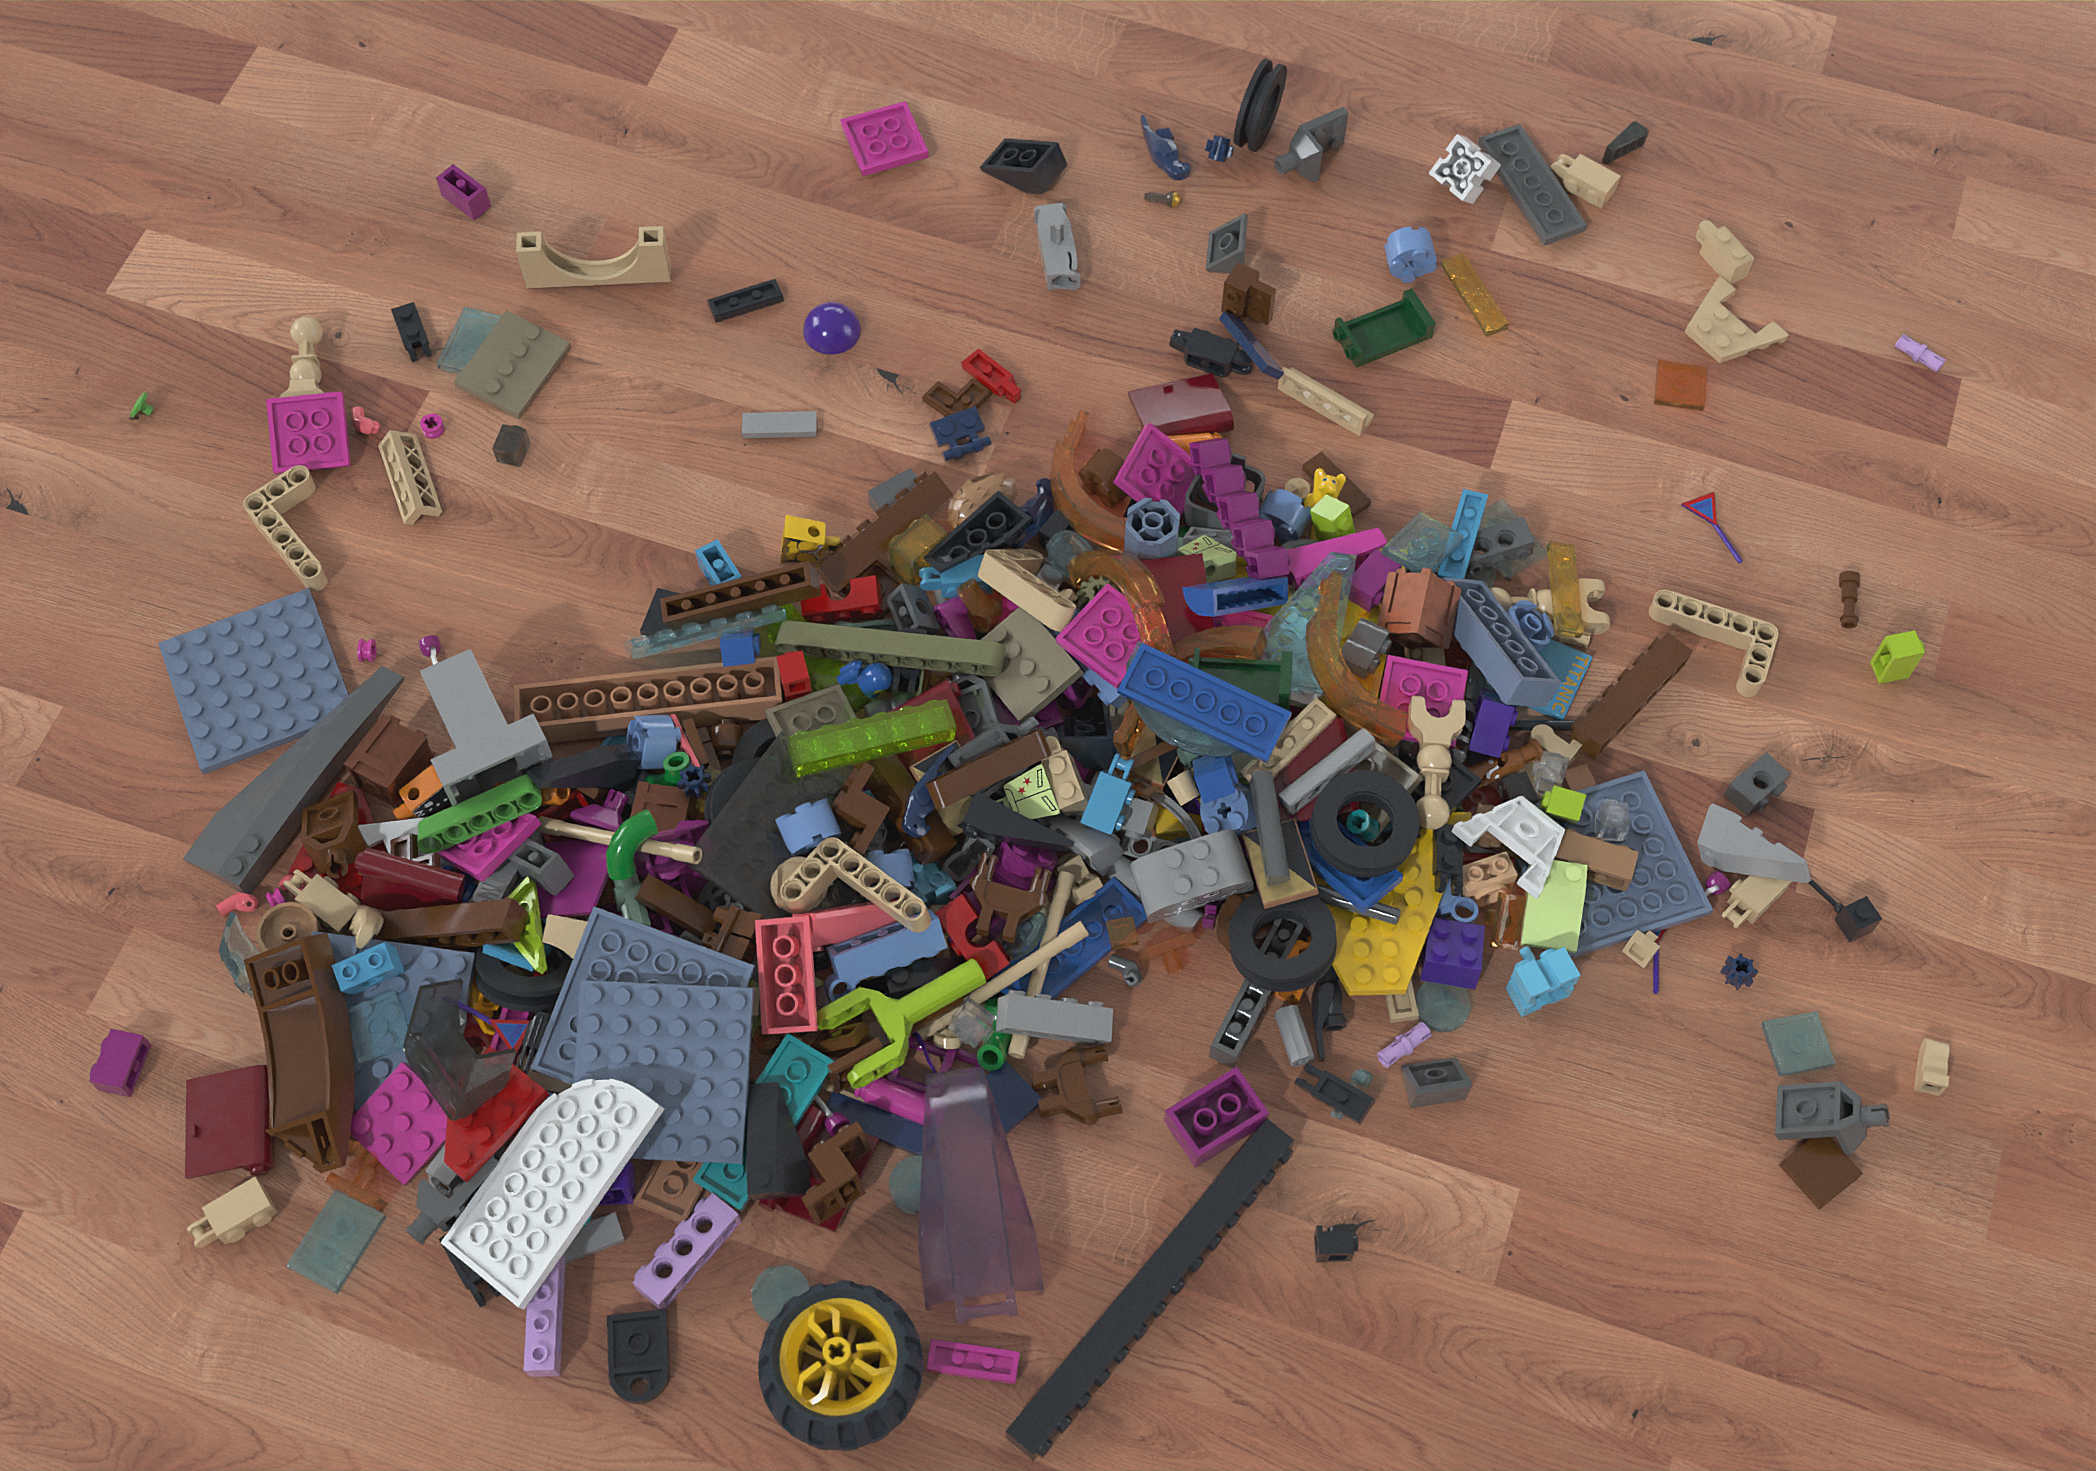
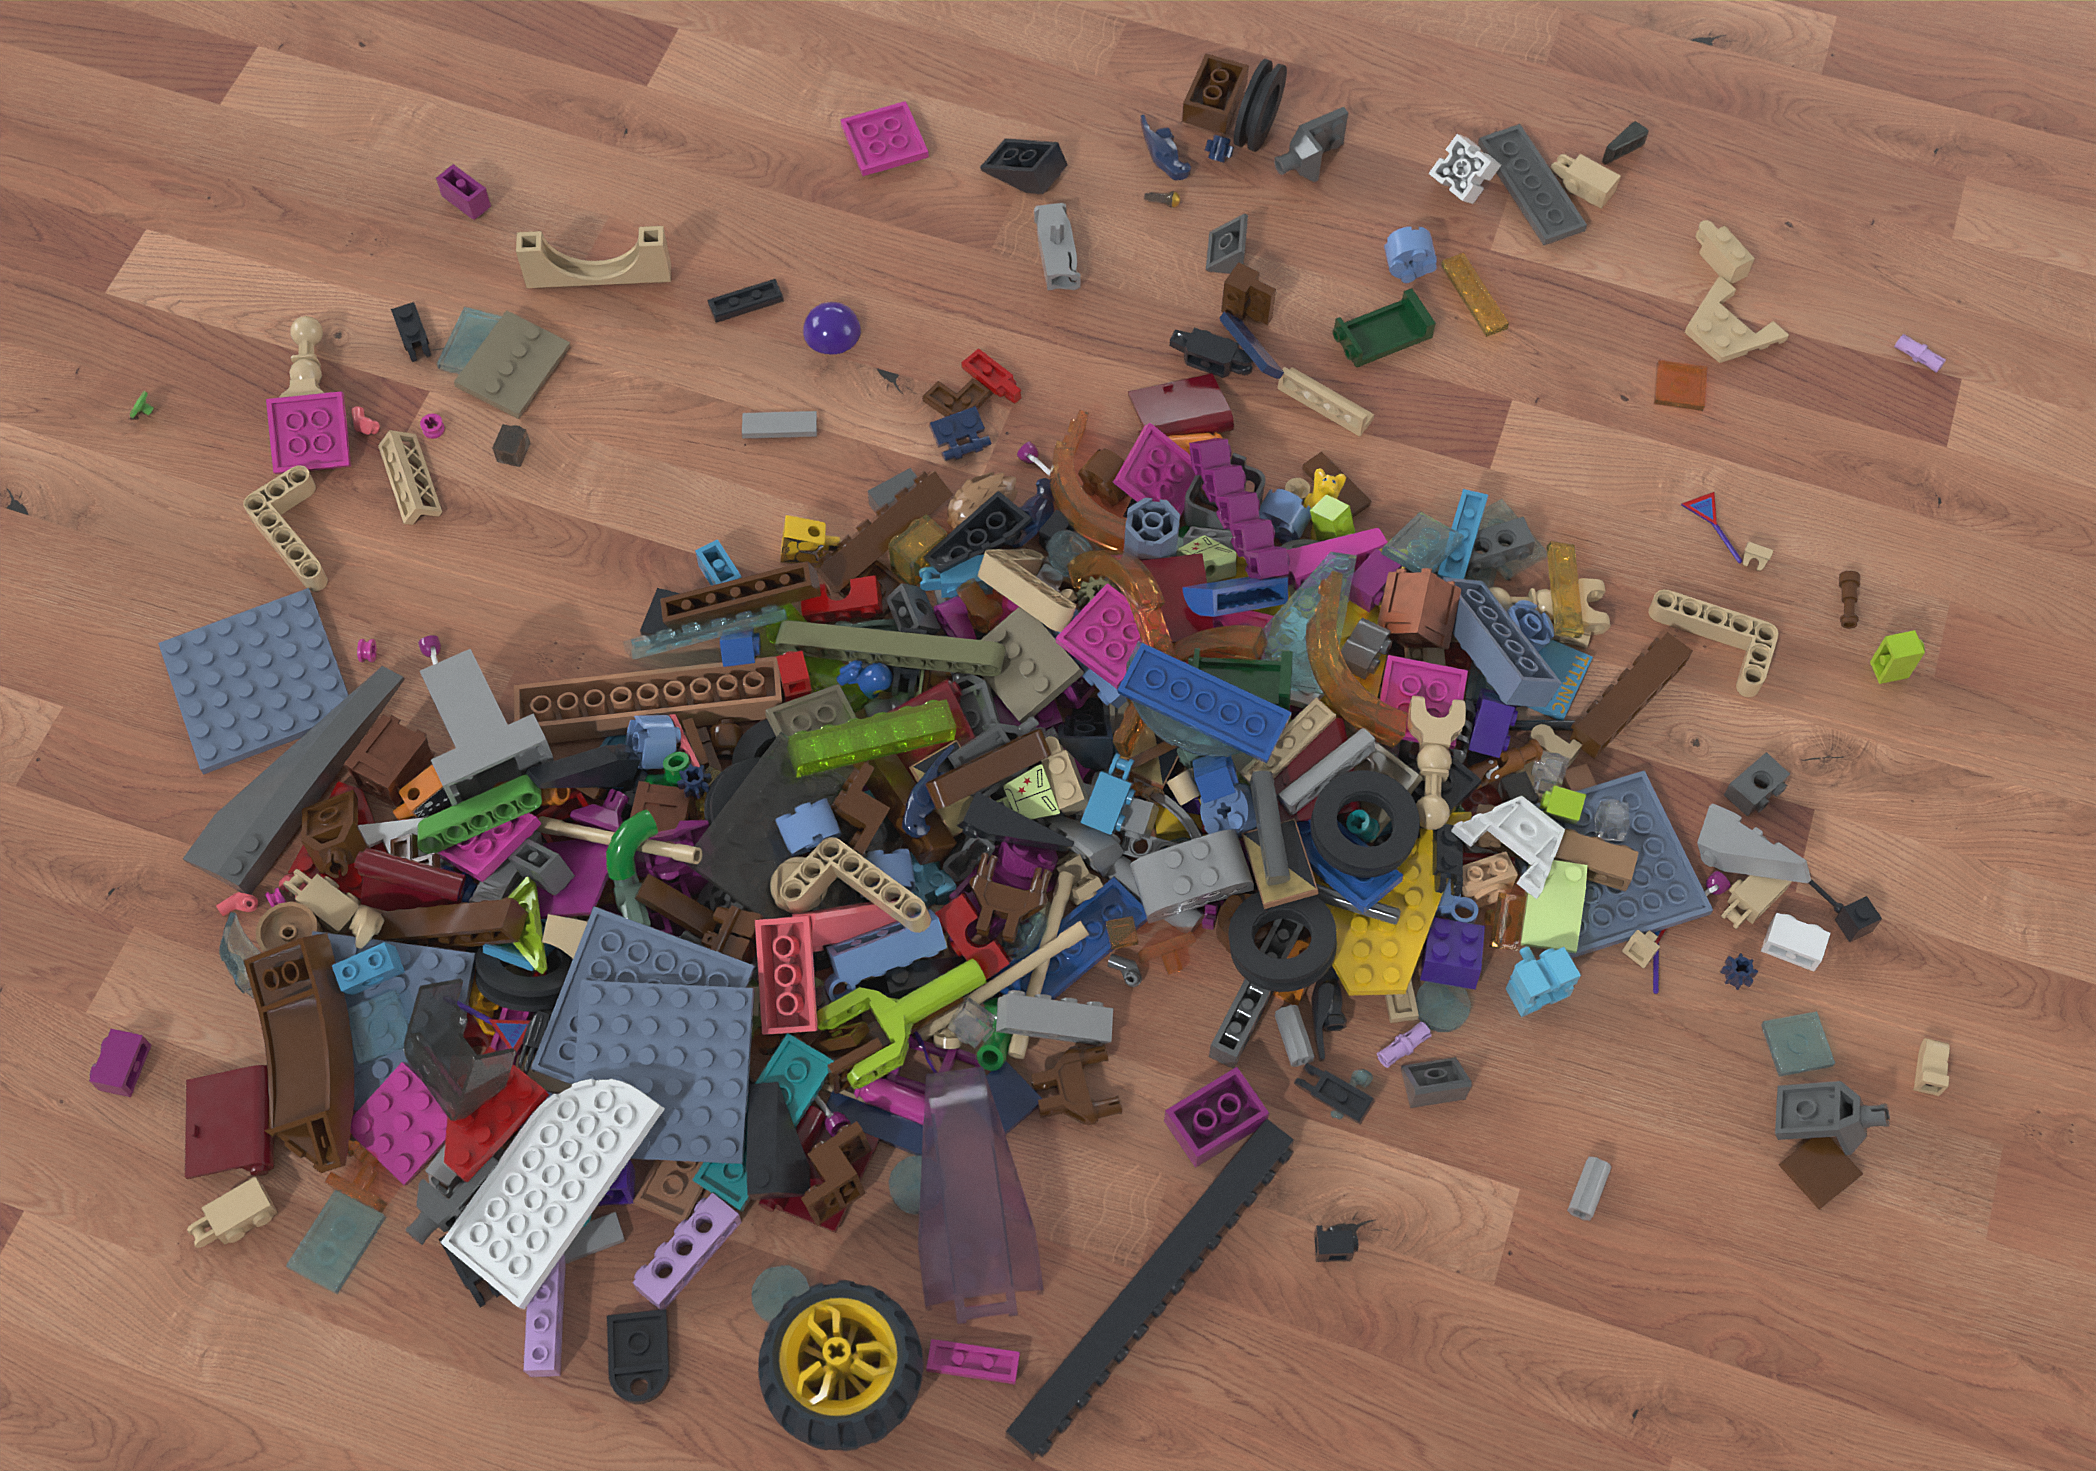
none -> magenta hinge [1017,441,1067,490]
none -> reddish brown brick [1182,53,1249,134]
none -> light grey axle [1567,1157,1612,1221]
none -> tan tile [1743,542,1774,571]
none -> white brick [1761,913,1830,971]

